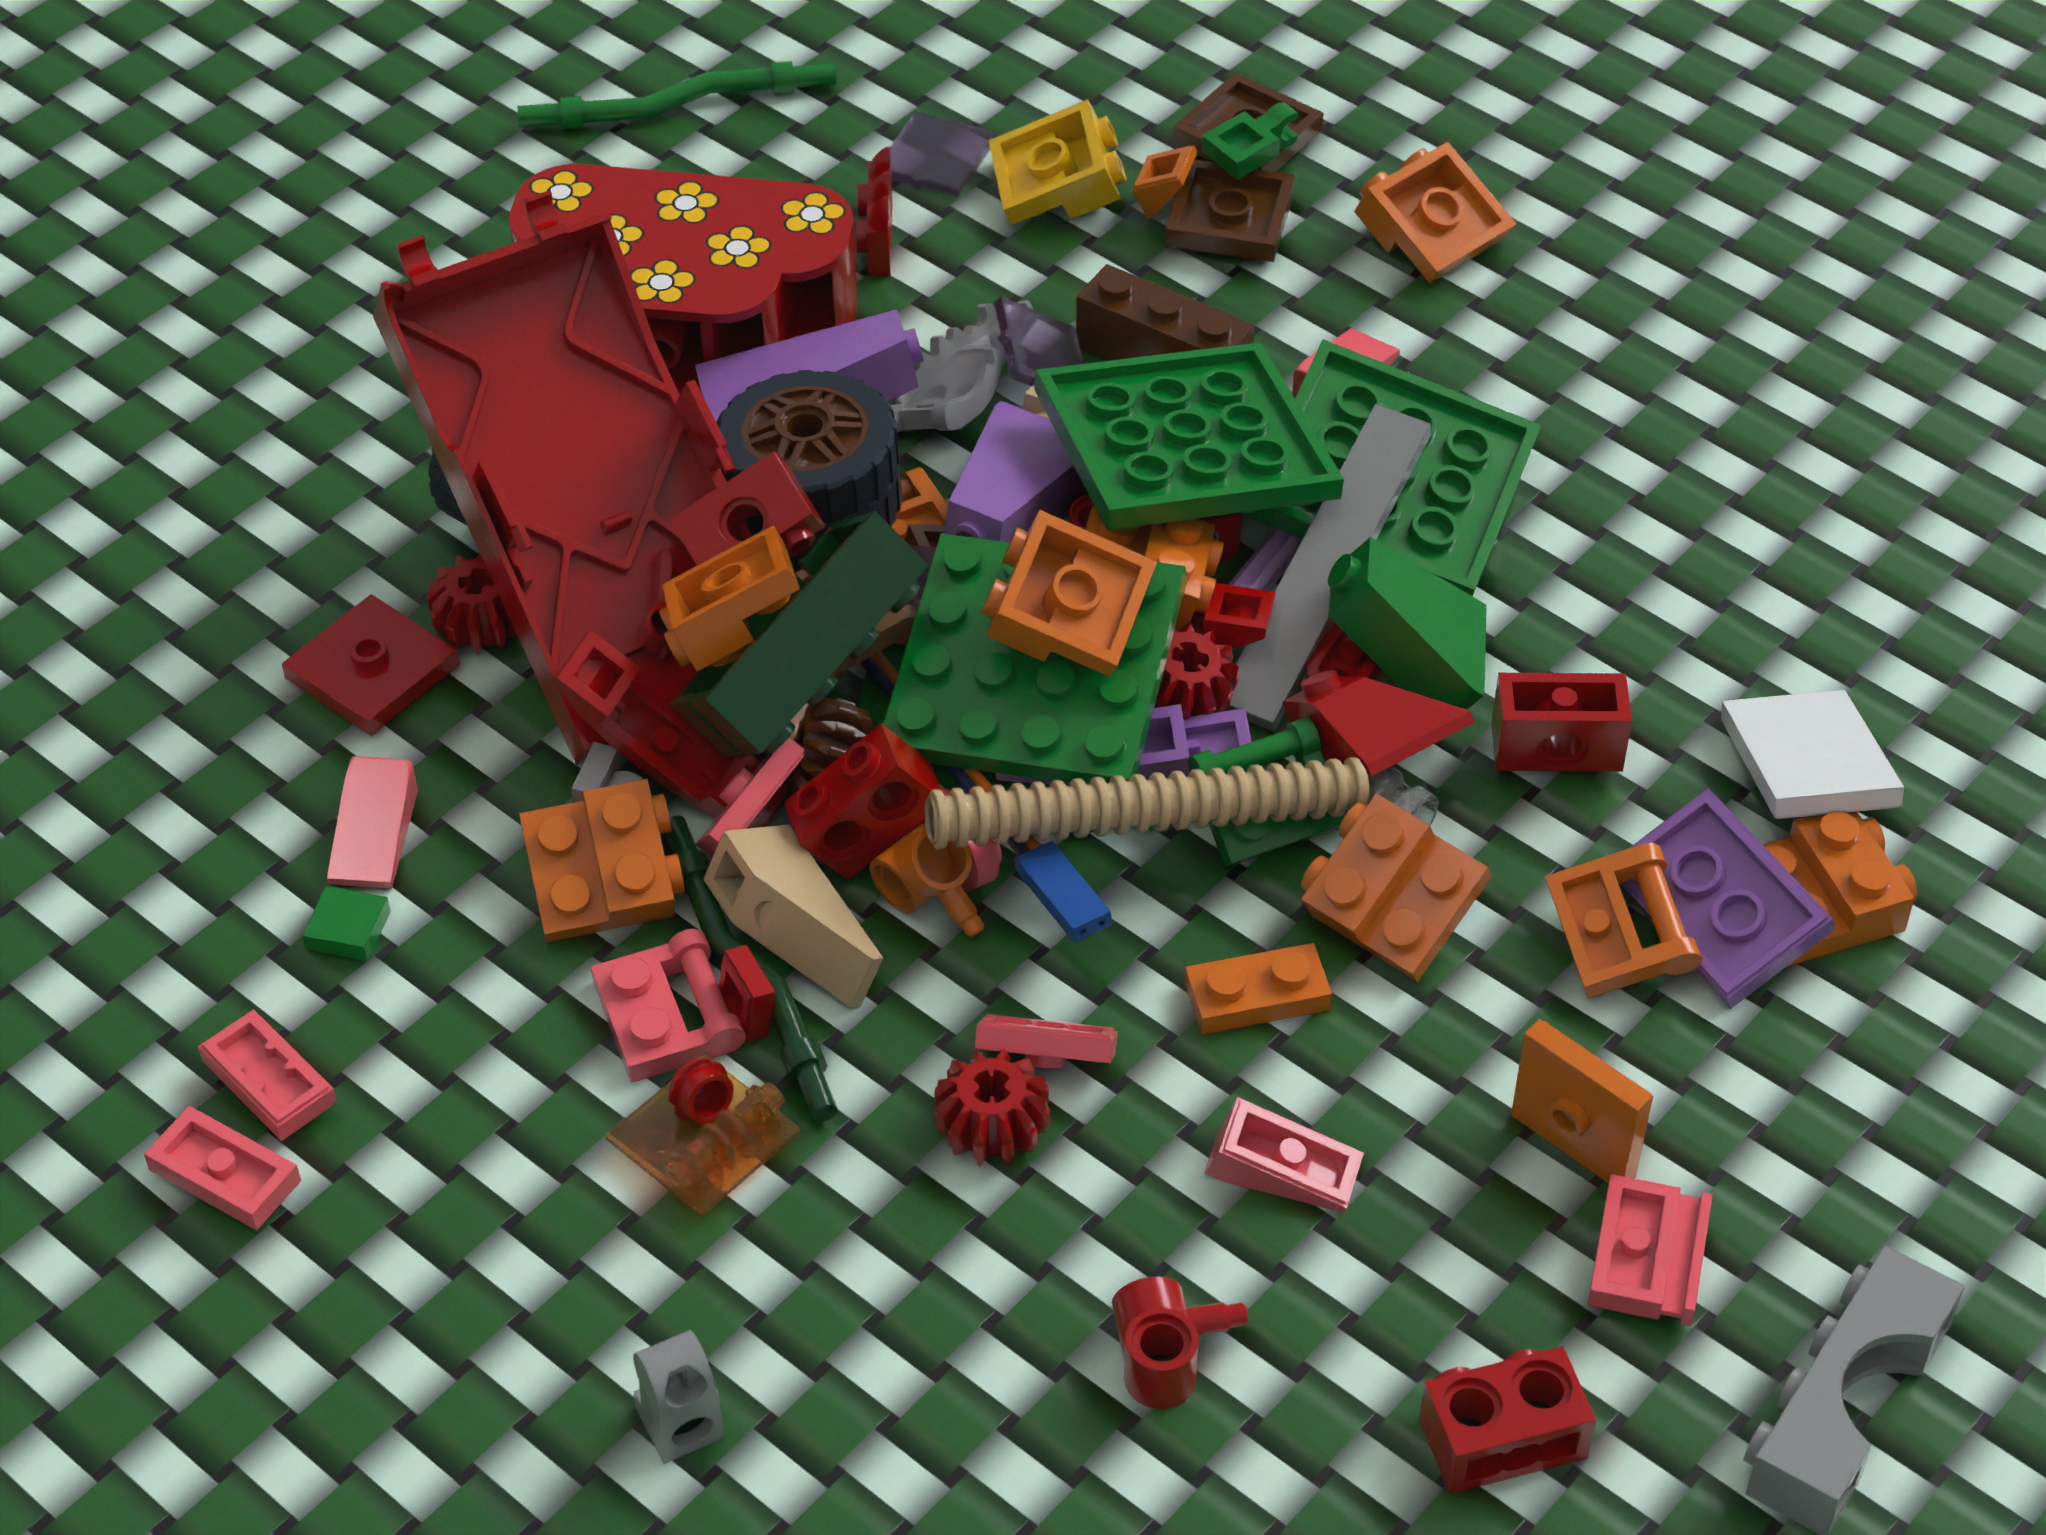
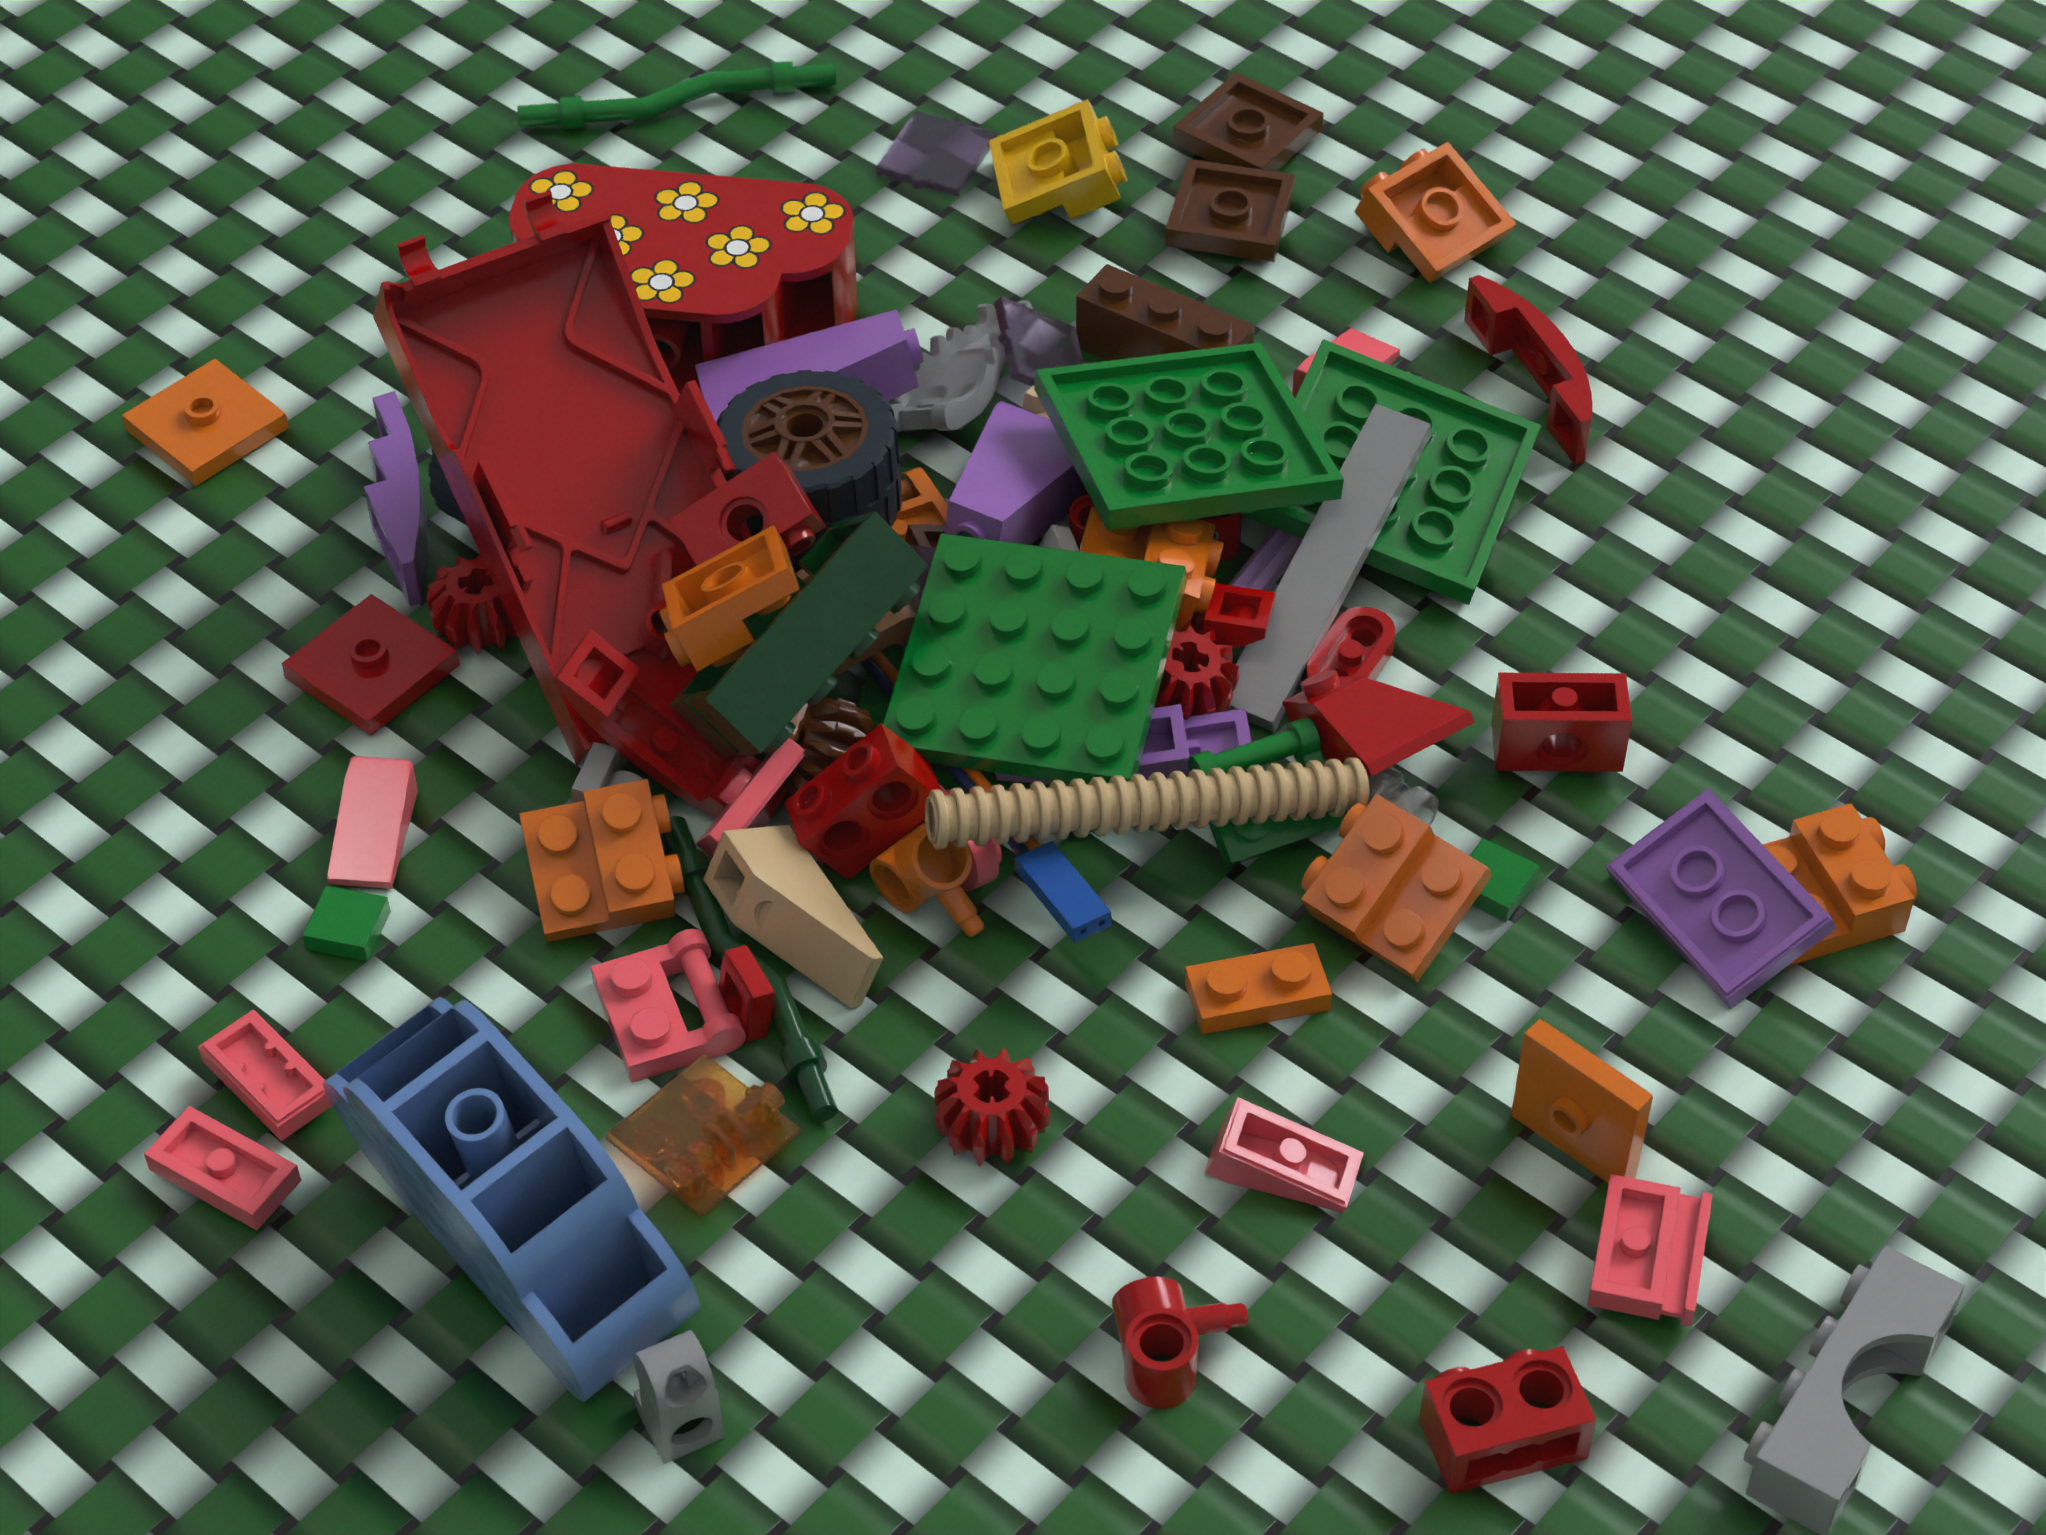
red plate [668,1057,734,1124] -> none
red plate [856,147,892,276] -> none
coral plate [975,1014,1118,1069] -> none
orange plate [981,510,1157,677] -> none
orange slope [1132,146,1198,219] -> none
green plate [1202,102,1298,180] -> none
green slope [1328,537,1487,710] -> none
orange plate [1545,843,1702,999] -> none
white tile [1721,690,1904,819] -> none
none -> orange plate [121,359,289,486]
none -> medium blue brick [323,997,701,1402]
none -> medium lavender slope [364,391,428,607]
none -> red slope [1464,275,1593,465]
none -> green tile [1469,838,1540,922]

